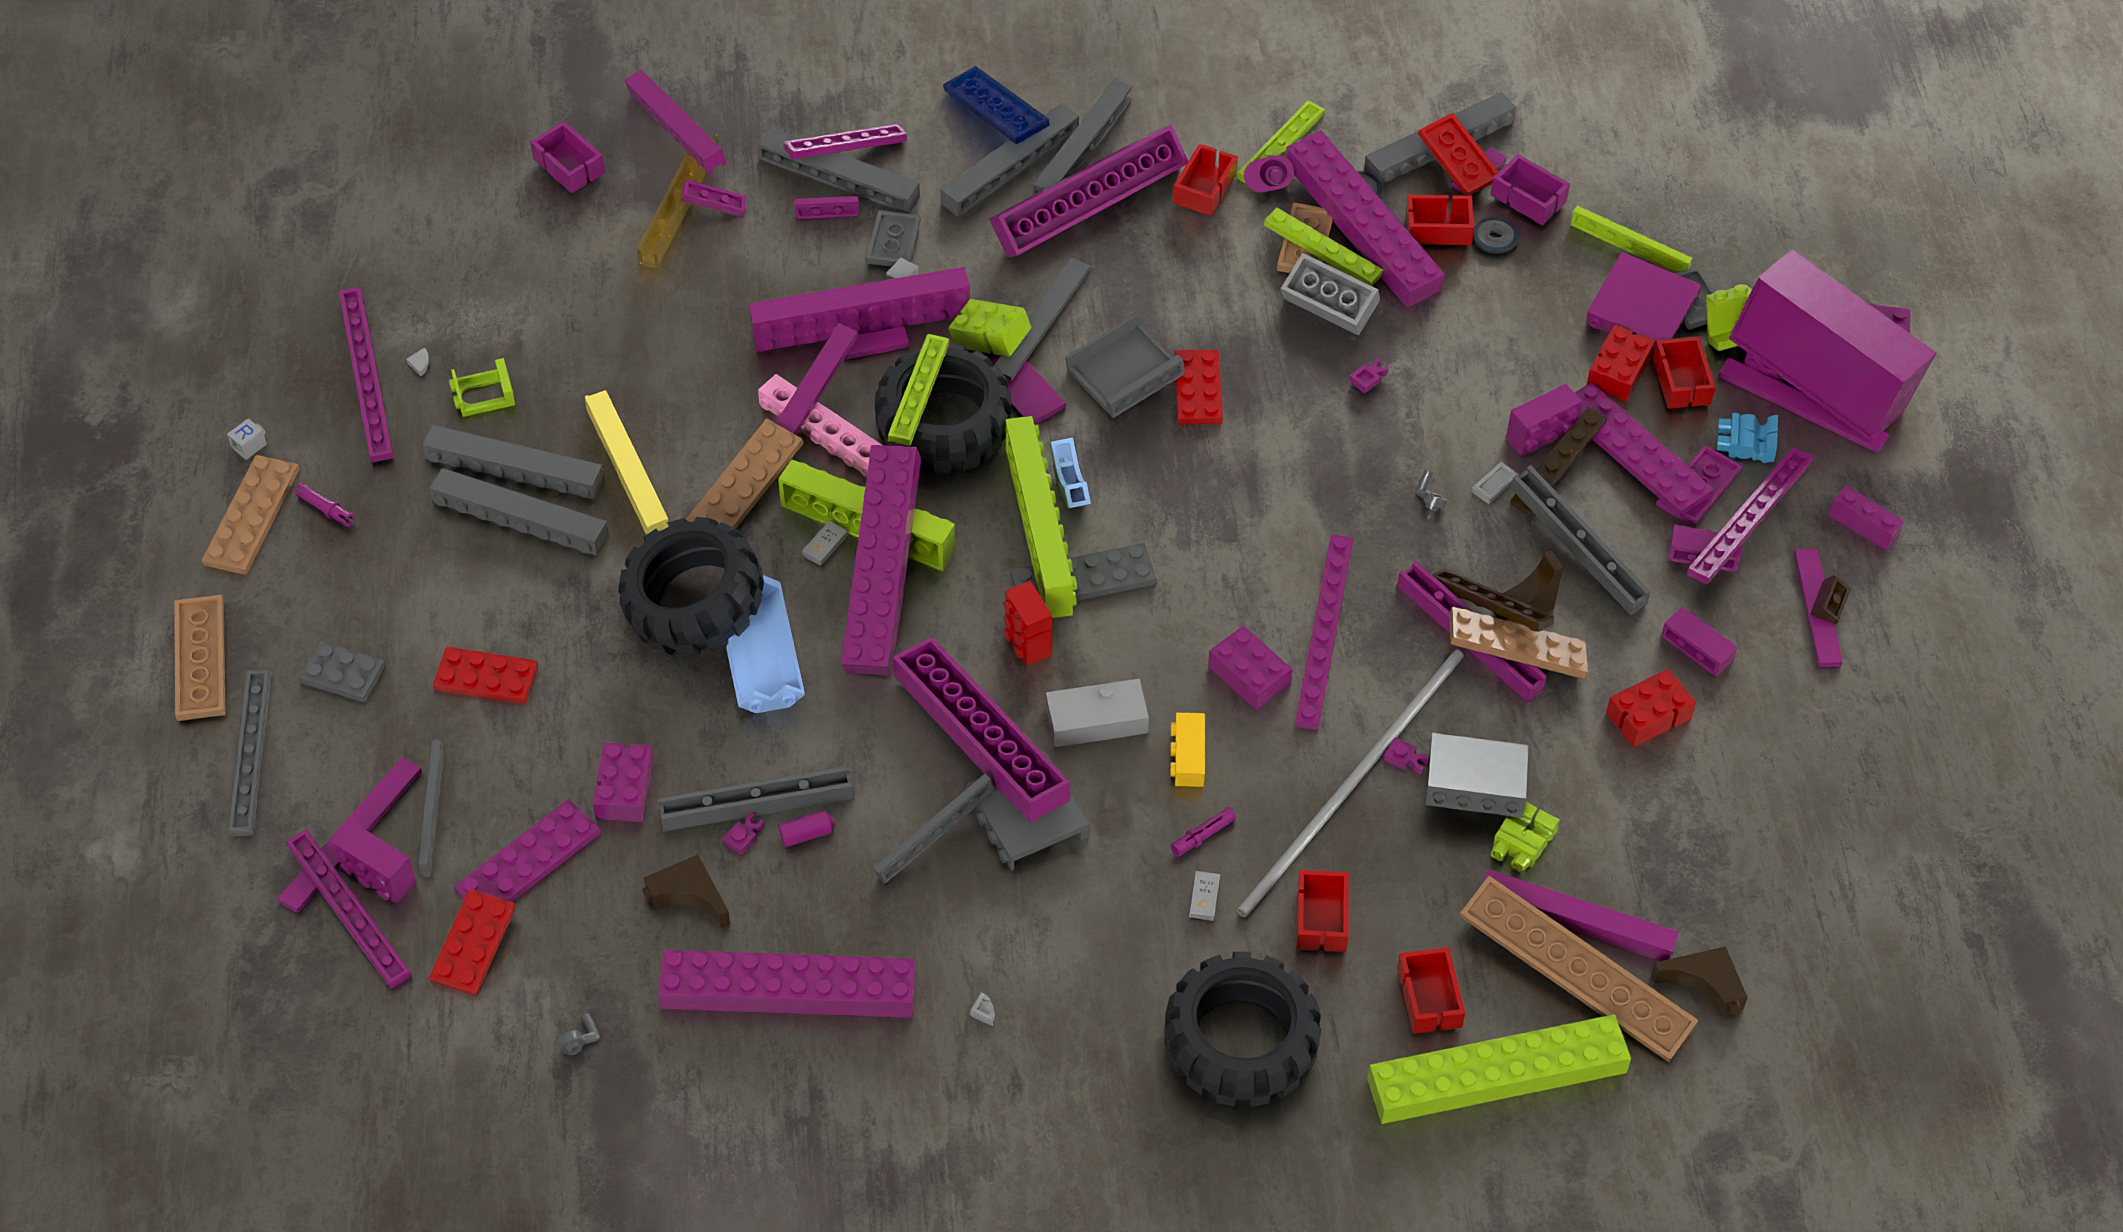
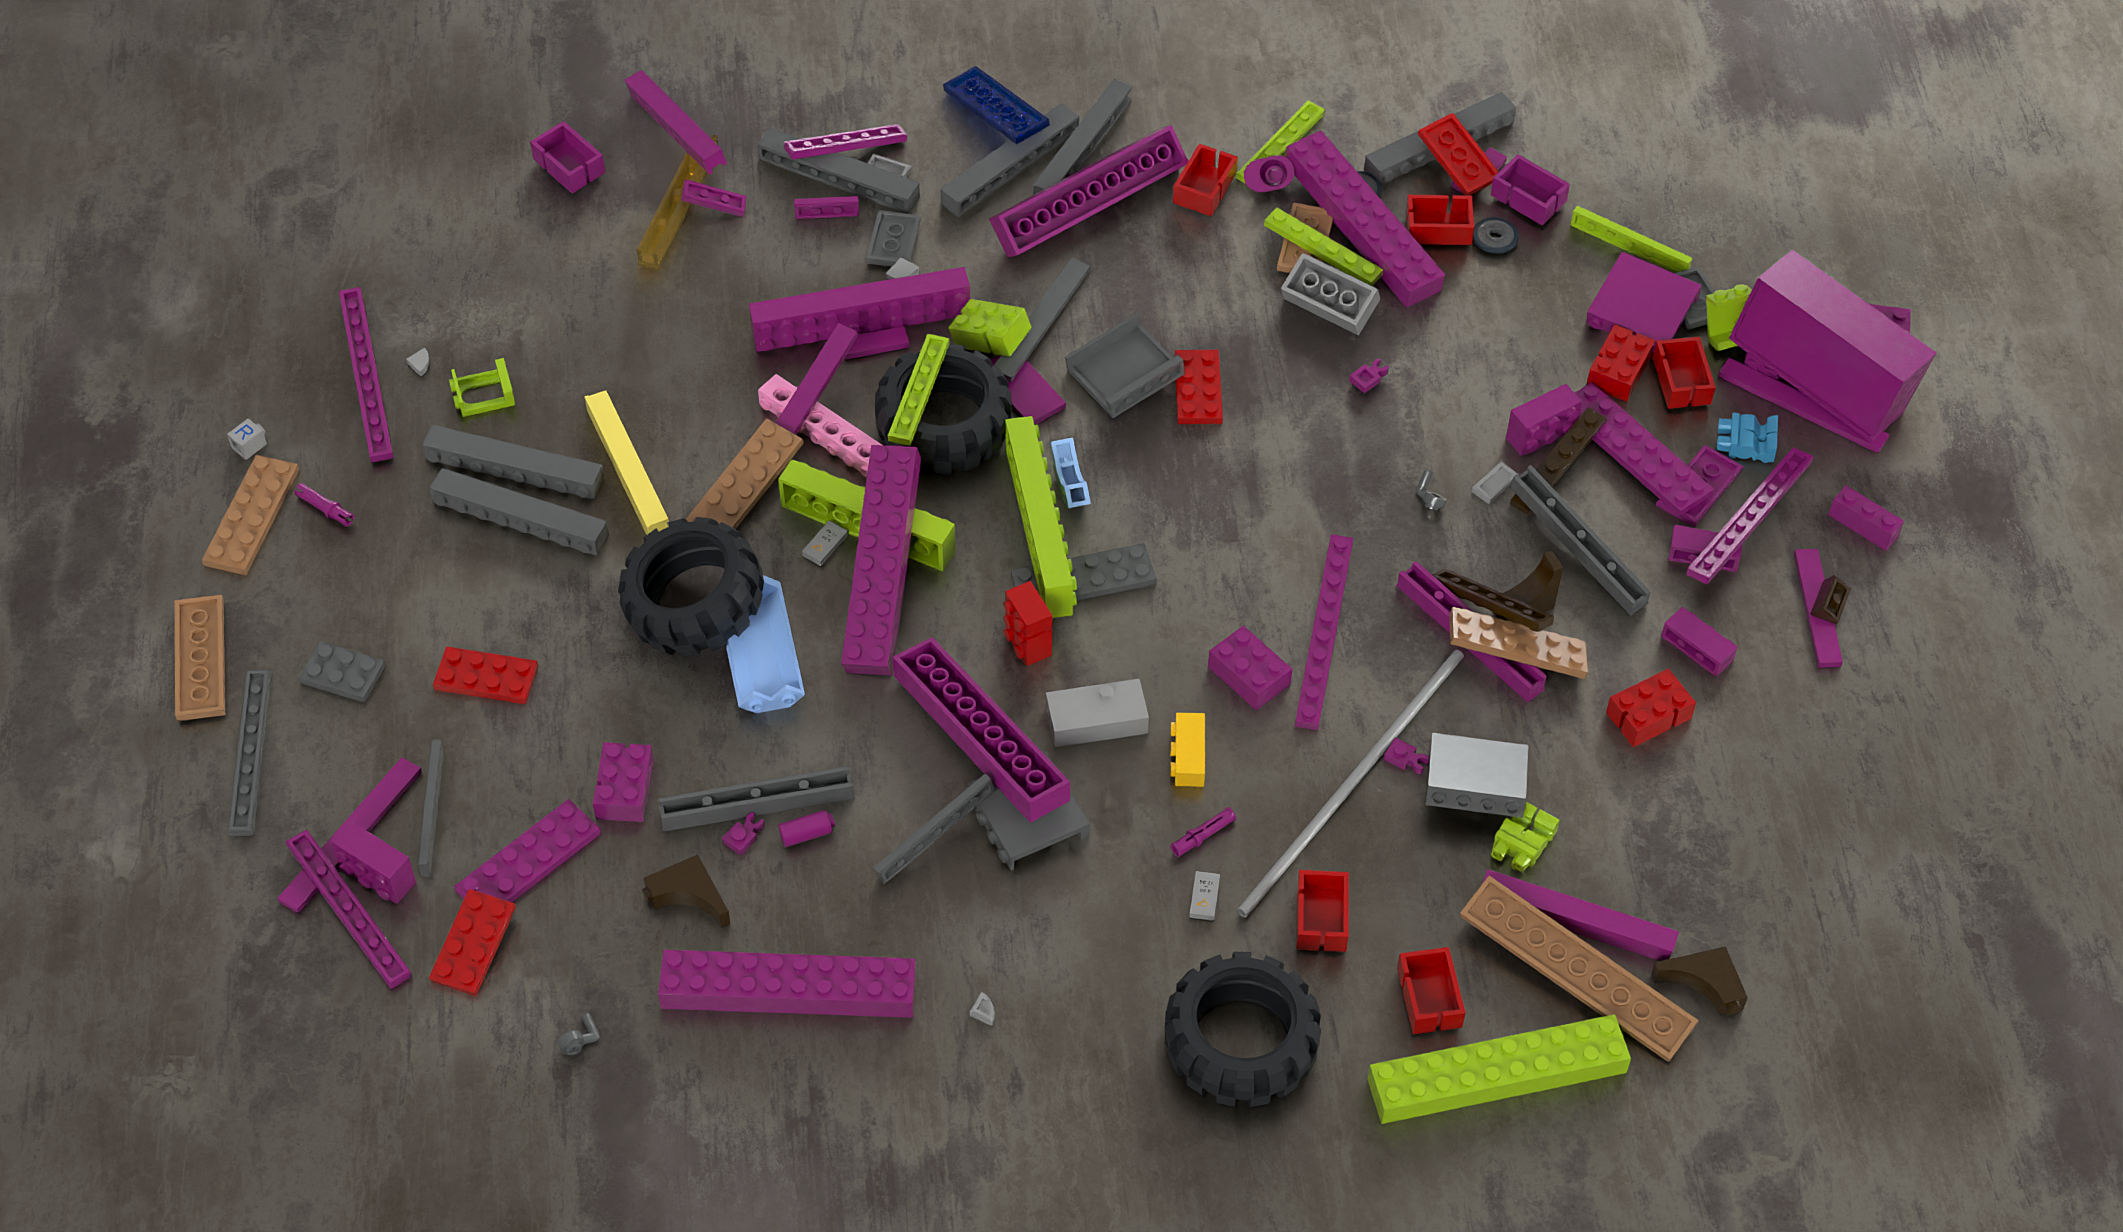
none -> light grey tile [867,154,912,178]

